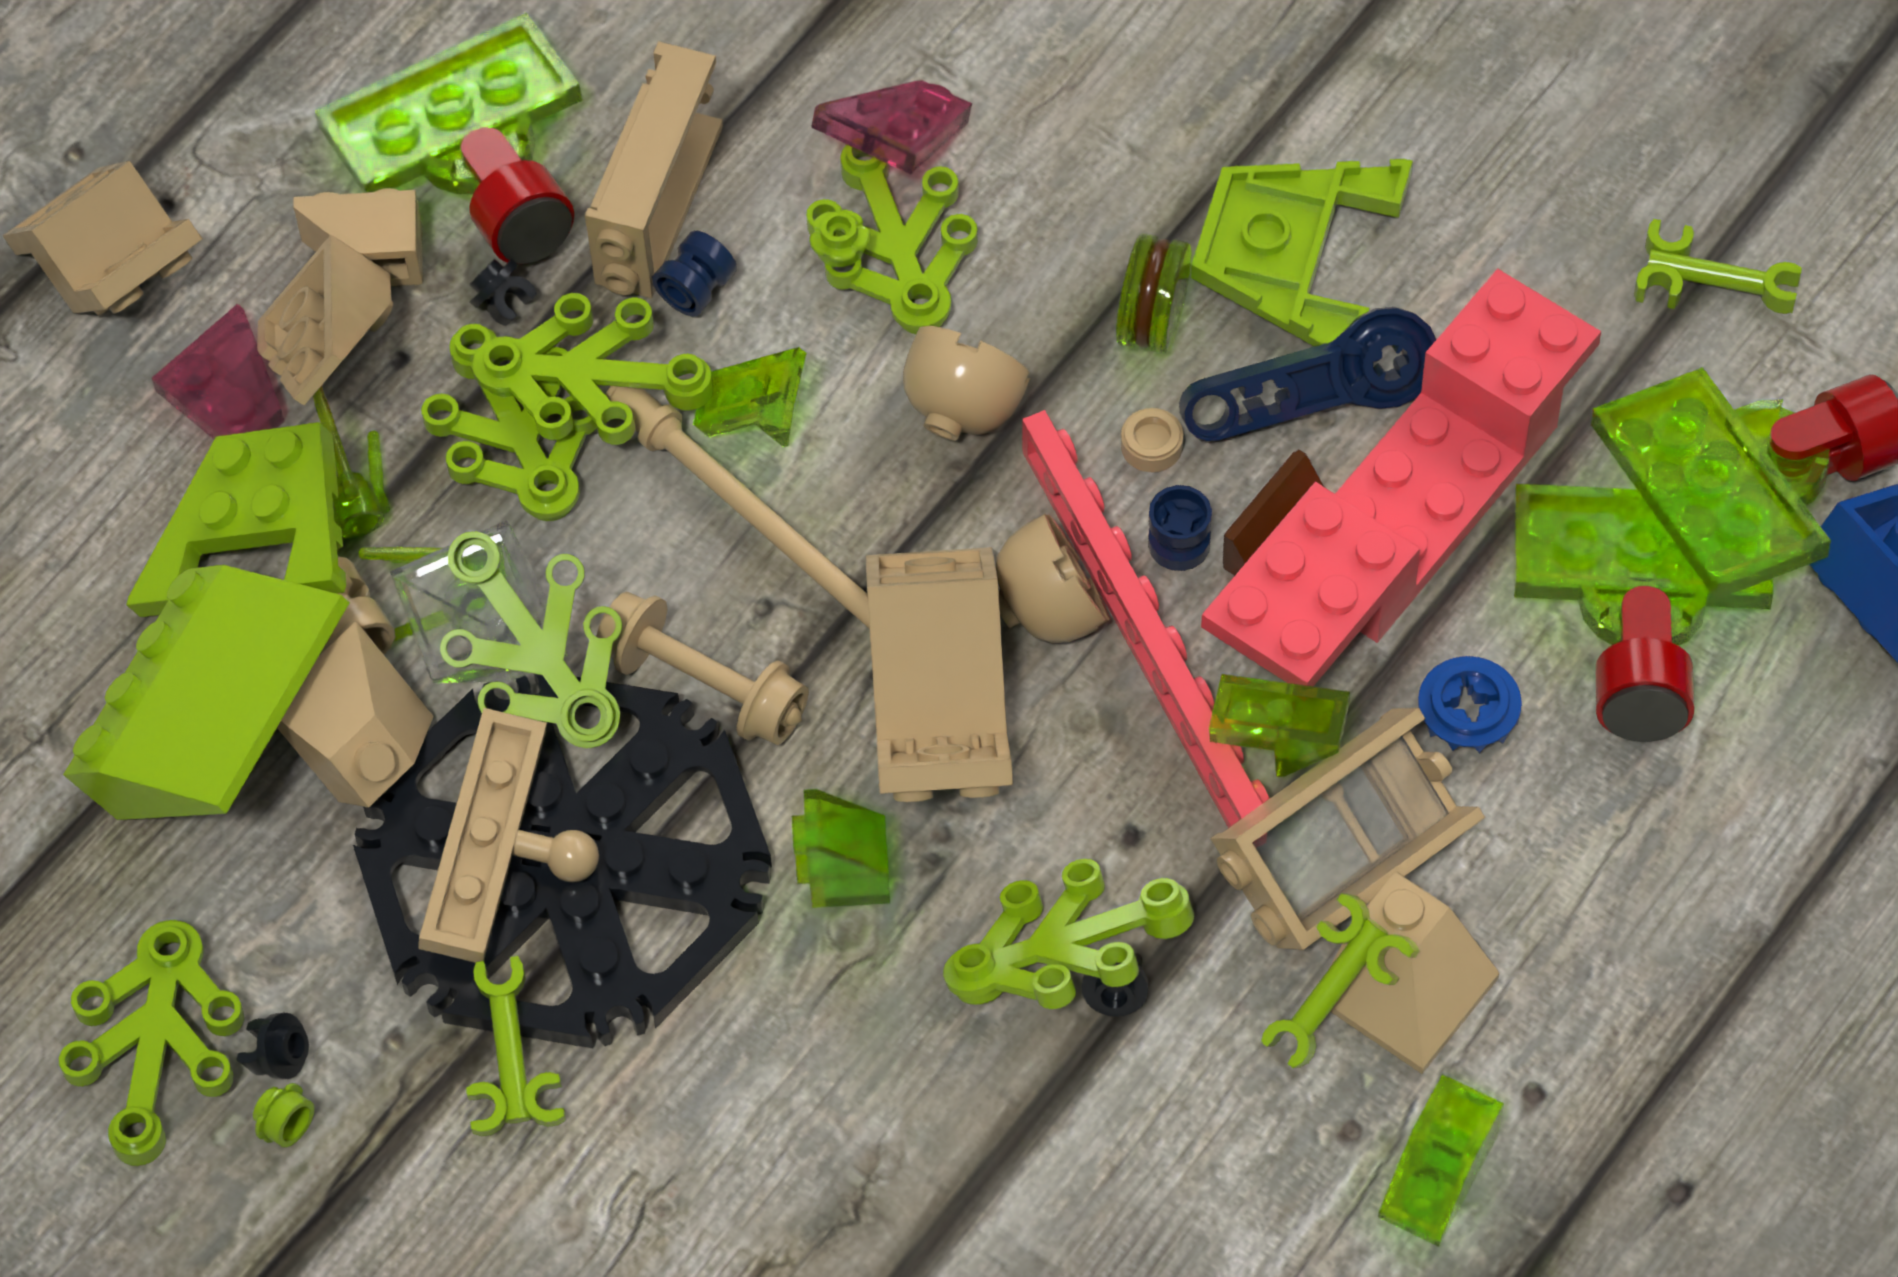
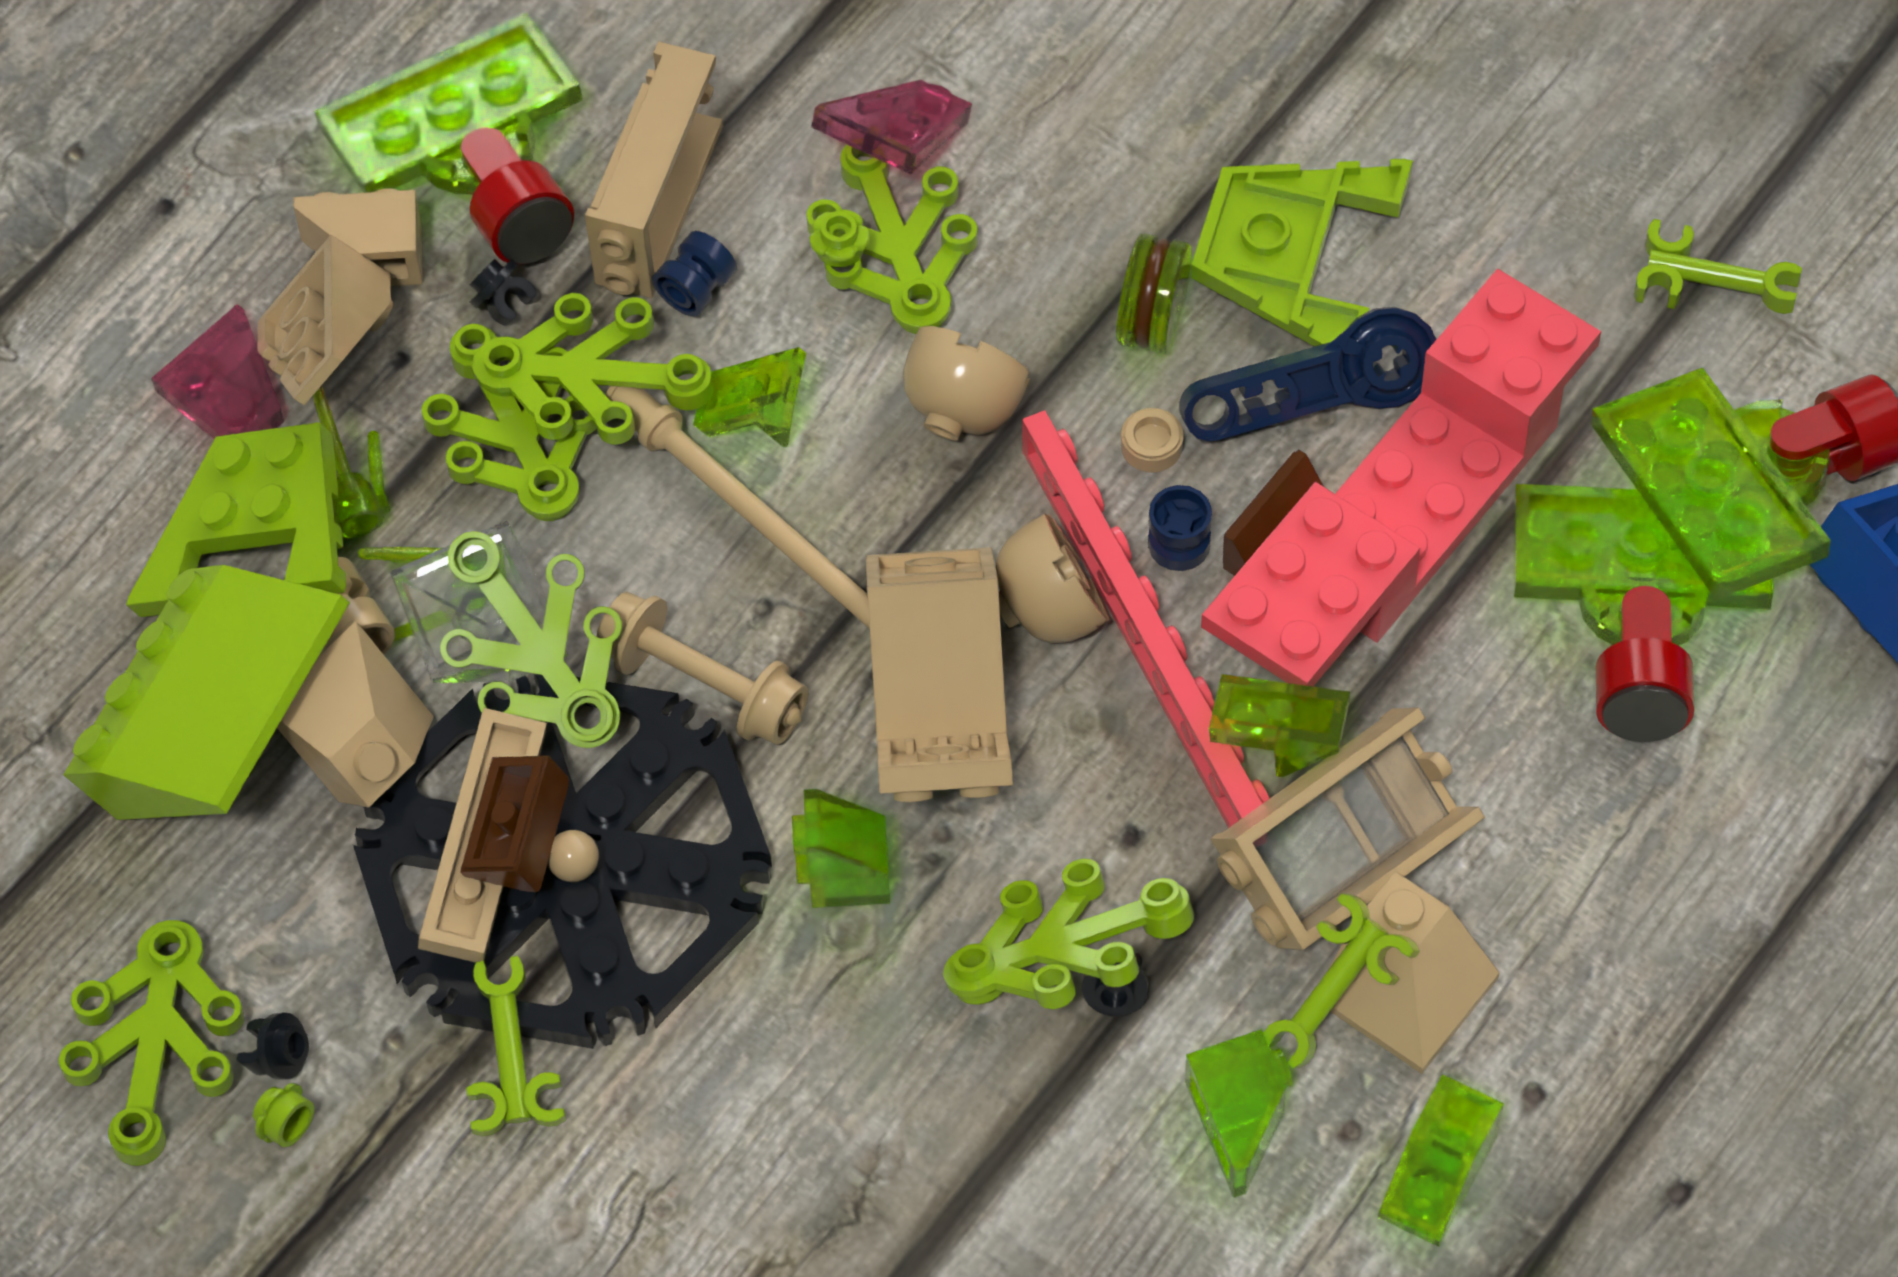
tan bracket [2,161,202,315] -> none
blue gear [1418,656,1522,753] -> none
none -> reddish brown slope [460,756,569,892]
none -> clear neon green slope [1185,1029,1293,1198]

